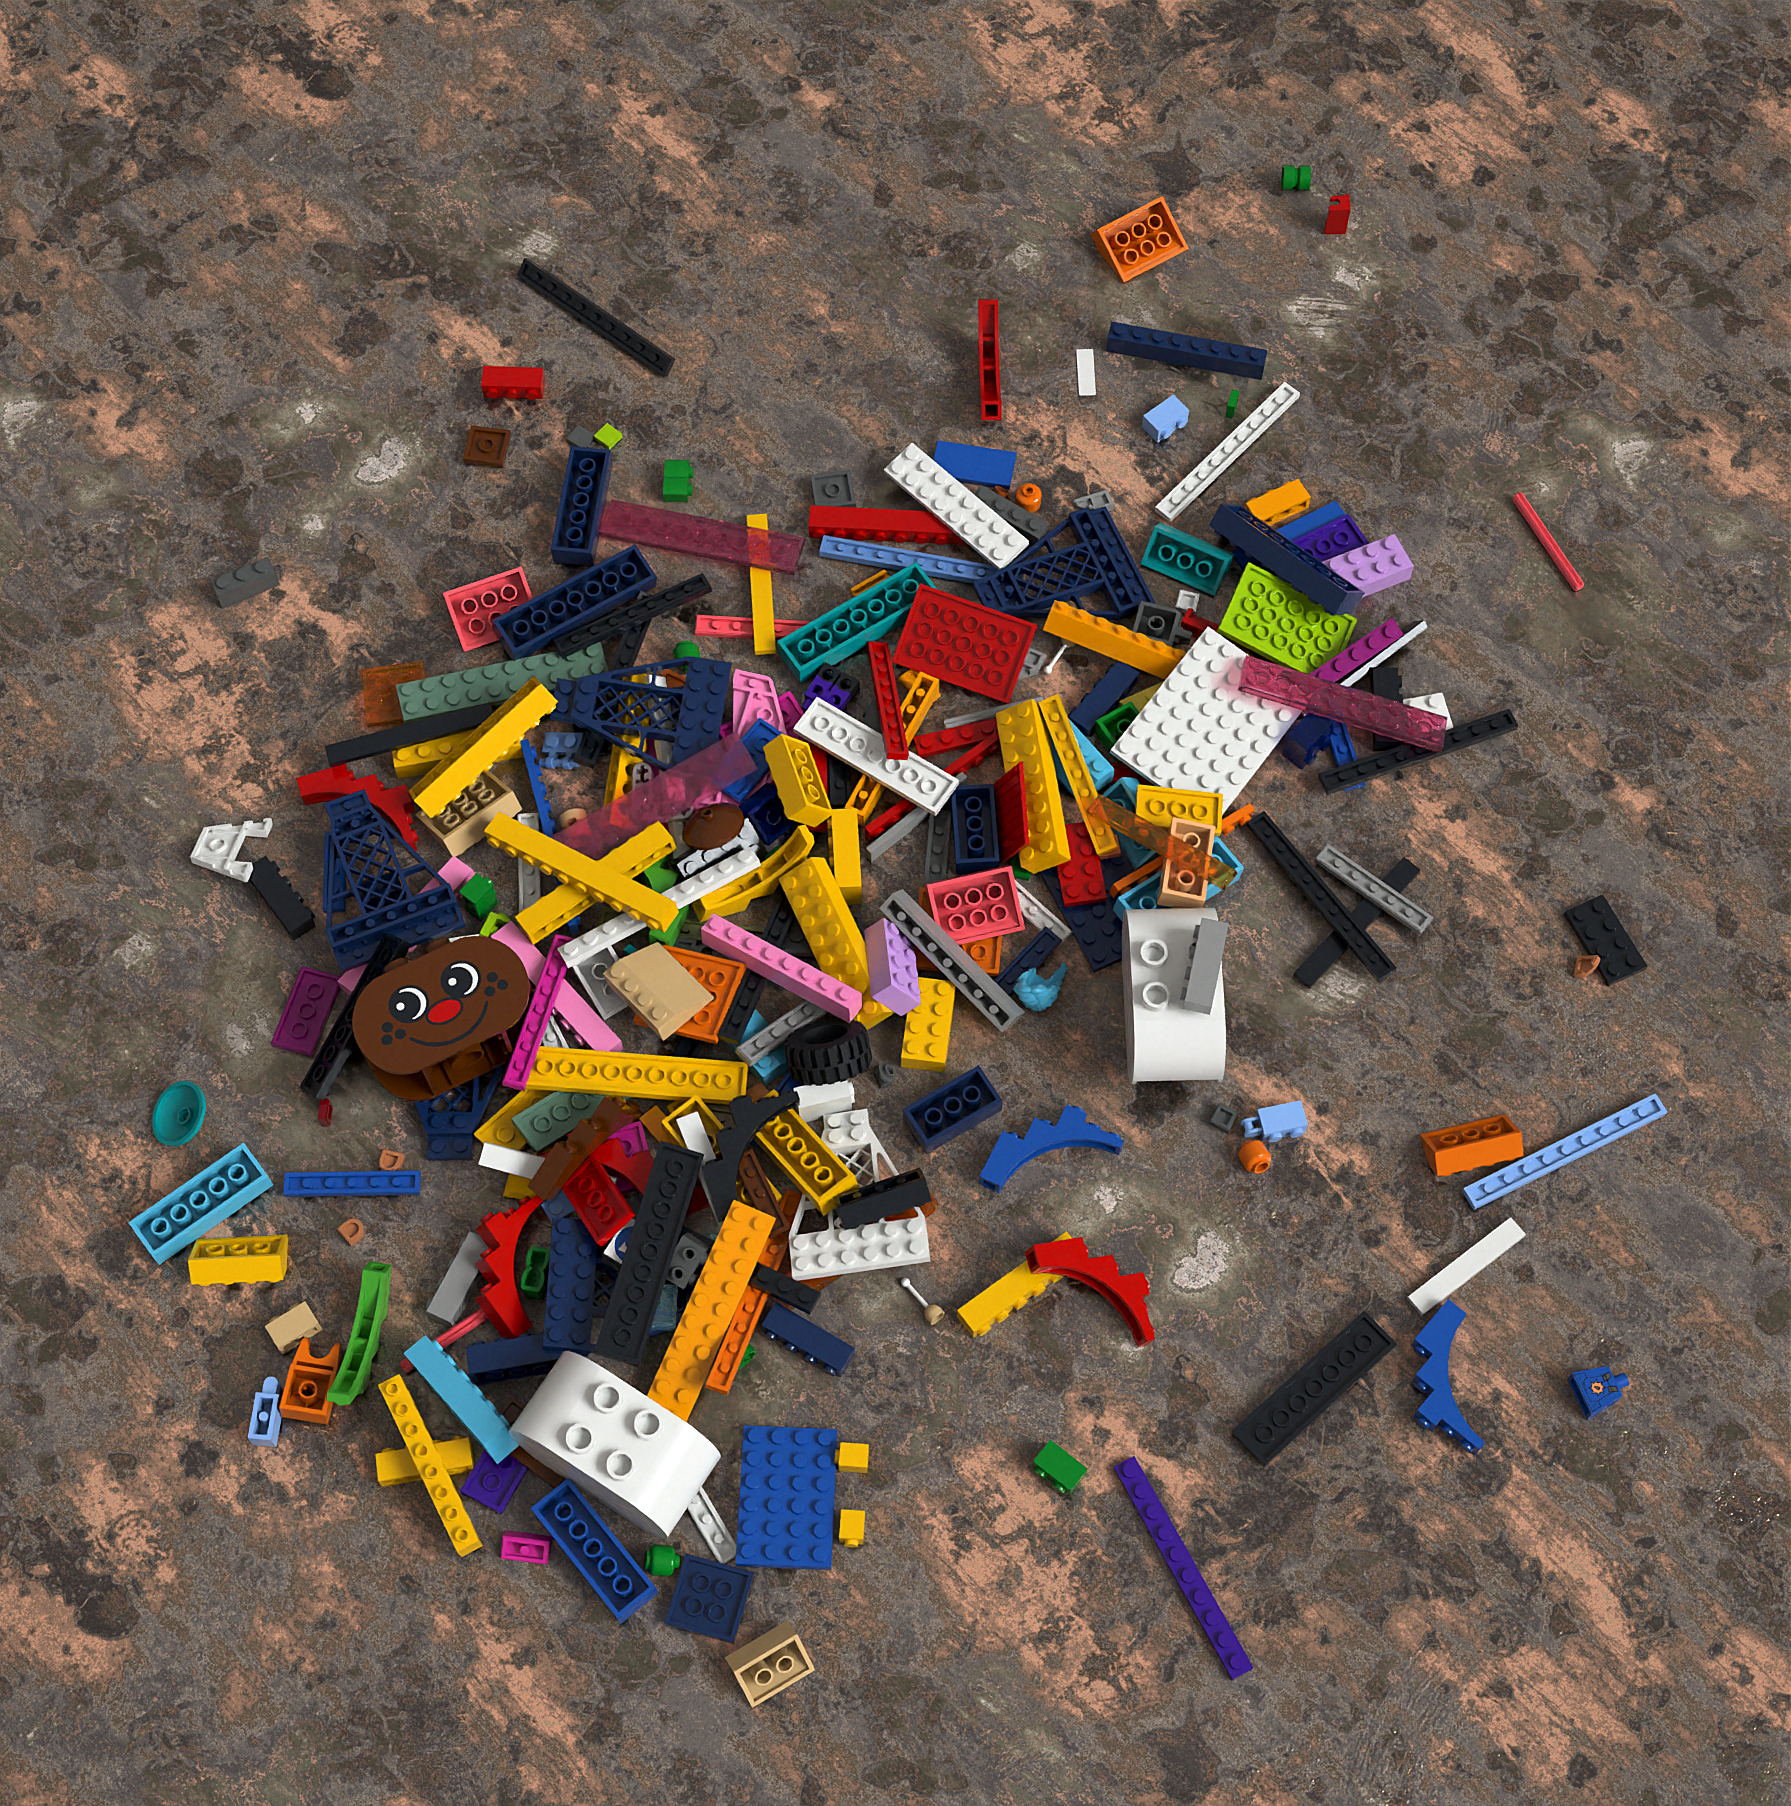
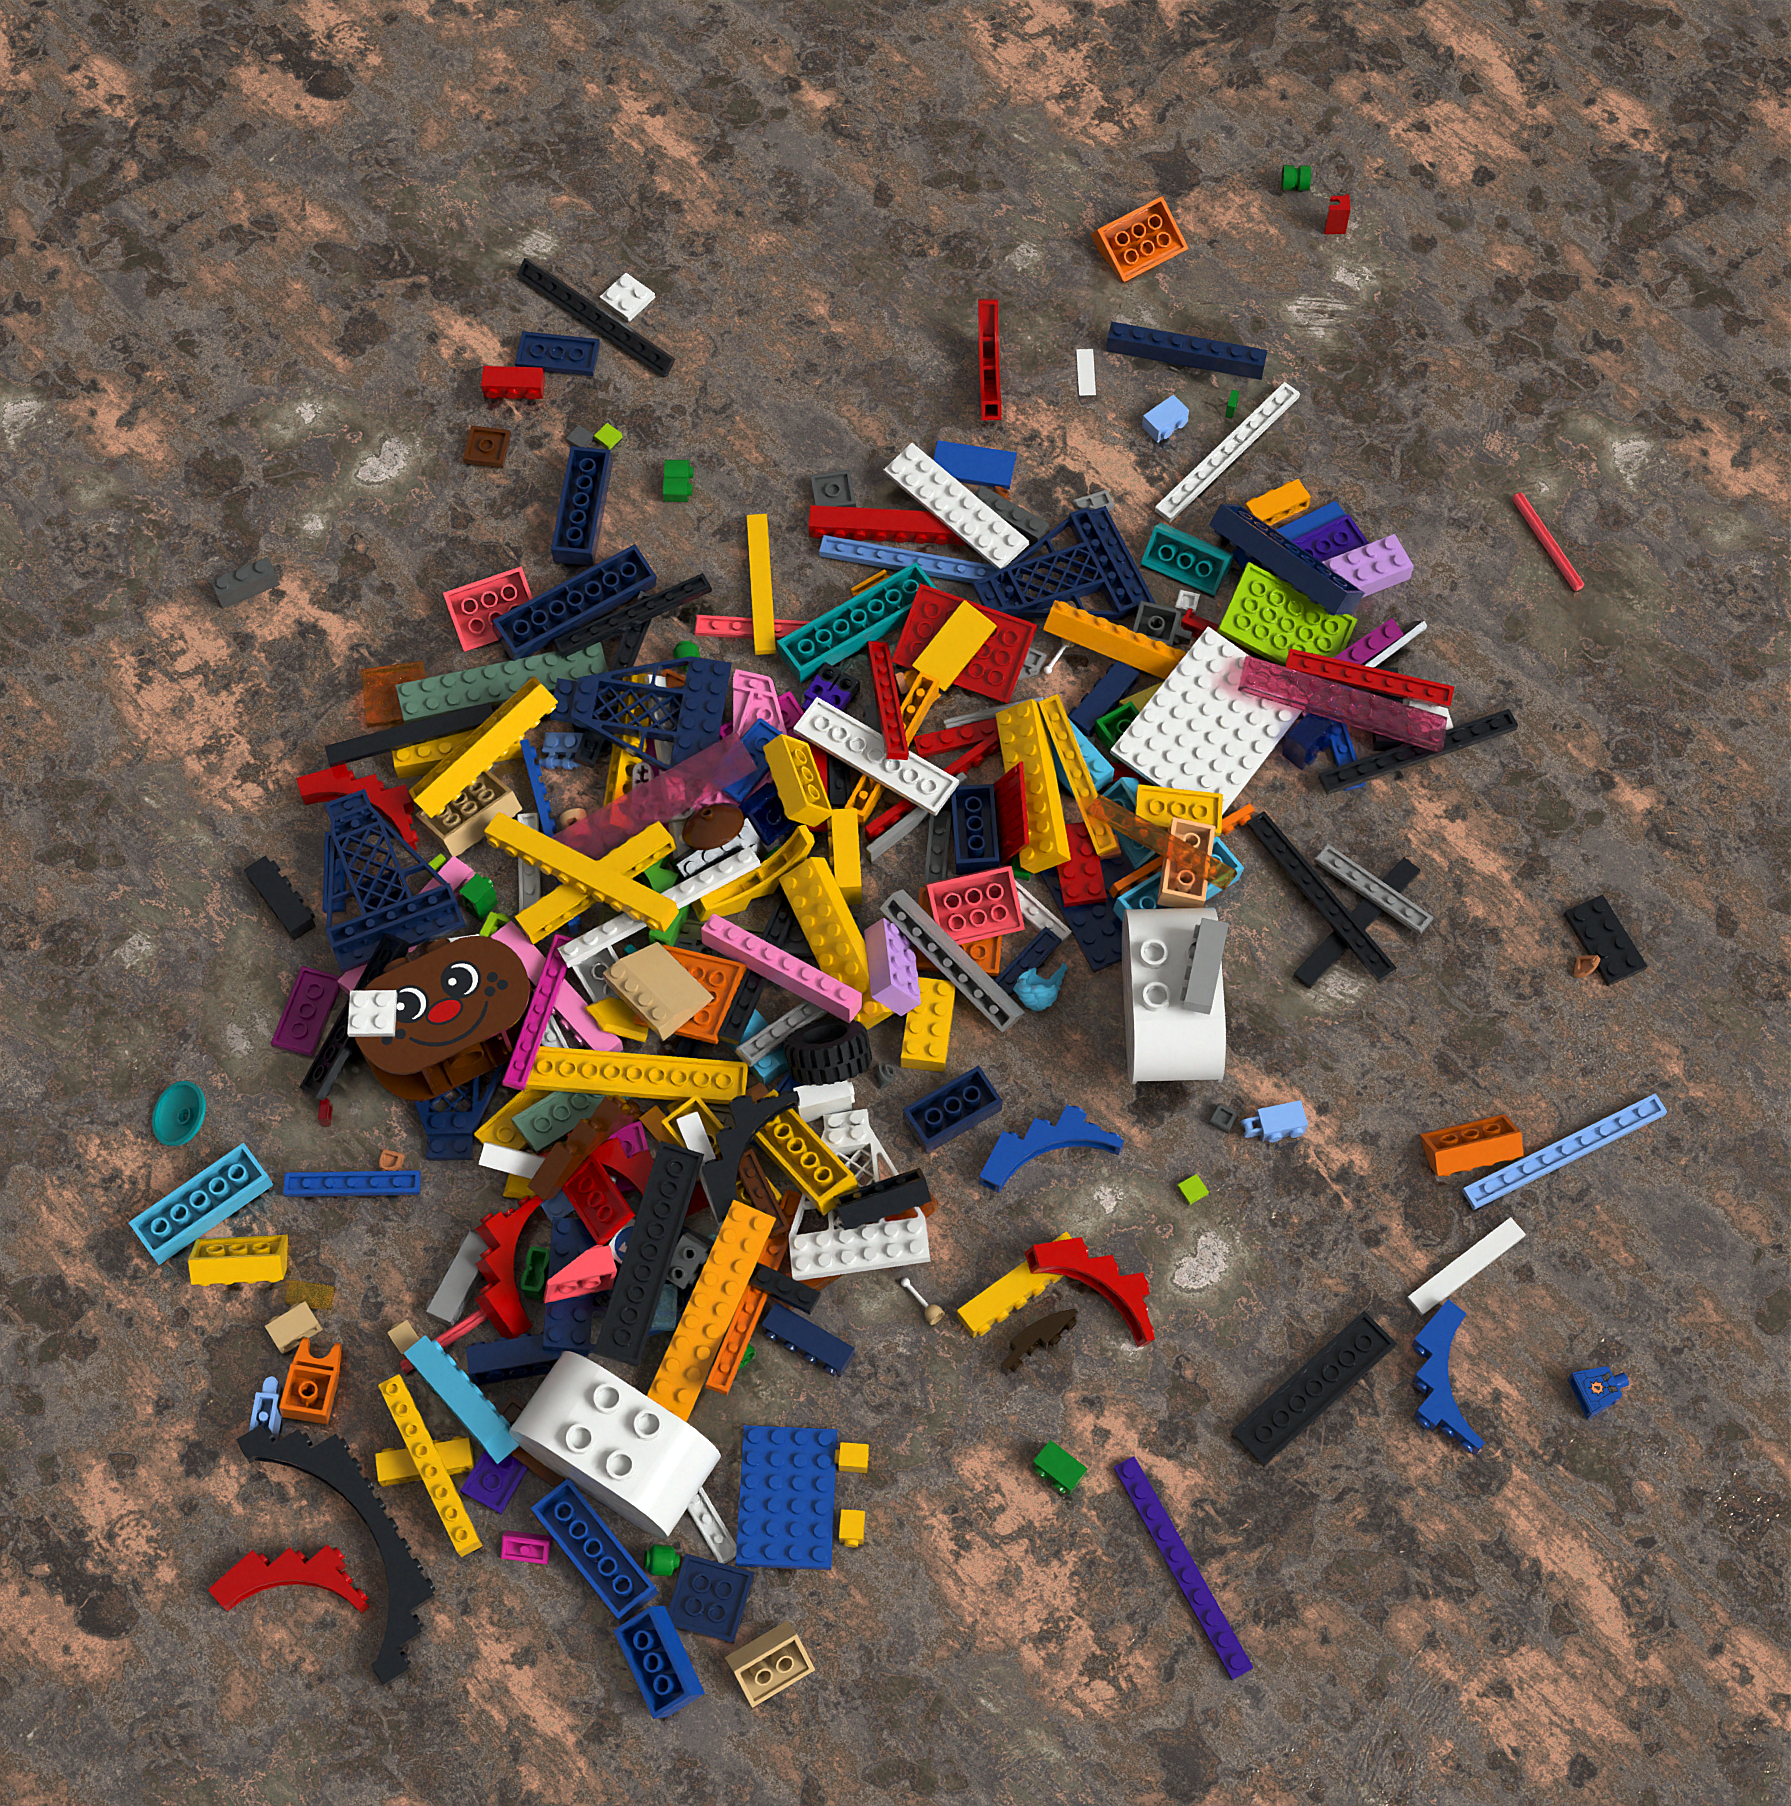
white wing [190,818,273,882] -> none
bright green arch [327,1261,392,1405] -> none
nougat tile [336,1218,365,1247] -> none
clear pink plate [599,499,805,576] -> none
orange head [1015,483,1042,513] -> none
orange head [1238,1140,1272,1174] -> none
none -> red arch [208,1544,370,1614]
none -> black arch [236,1424,436,1688]
none -> clear yellow tile [285,1280,336,1310]
none -> white plate [347,990,397,1037]
none -> tan brick [387,1320,420,1359]
none -> lime tile [426,854,447,879]
none -> dark blue plate [515,331,600,376]
none -> coral slope [543,1245,617,1303]
none -> yellow tile [584,996,649,1042]
none -> white plate [599,273,655,322]
none -> blue brick [613,1606,705,1719]
none -> nougat tile [894,672,909,696]
none -> yellow tile [912,600,997,691]
none -> dark brown slope [1001,1309,1078,1376]
none -> lime tile [1177,1174,1209,1206]
none -> red plate [1284,648,1454,709]

